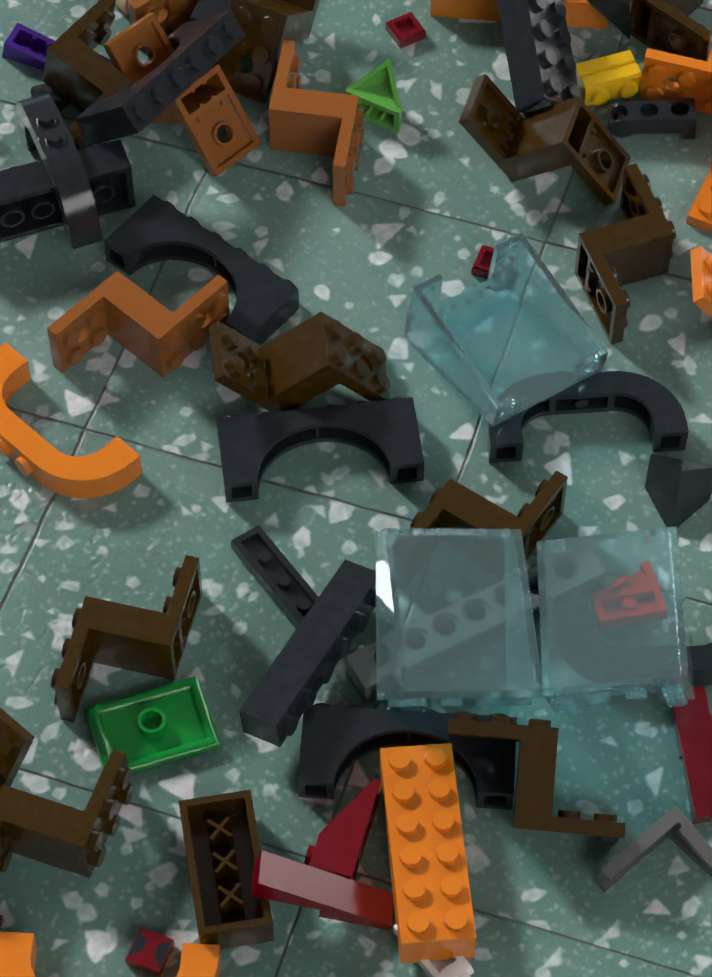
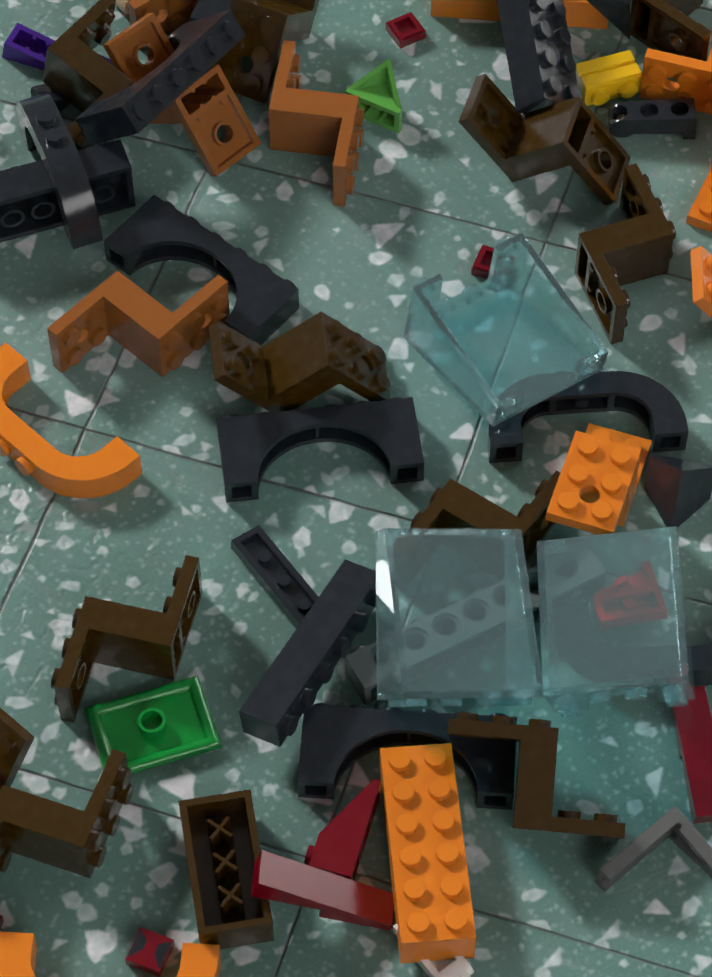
none -> orange bracket [545,423,652,539]

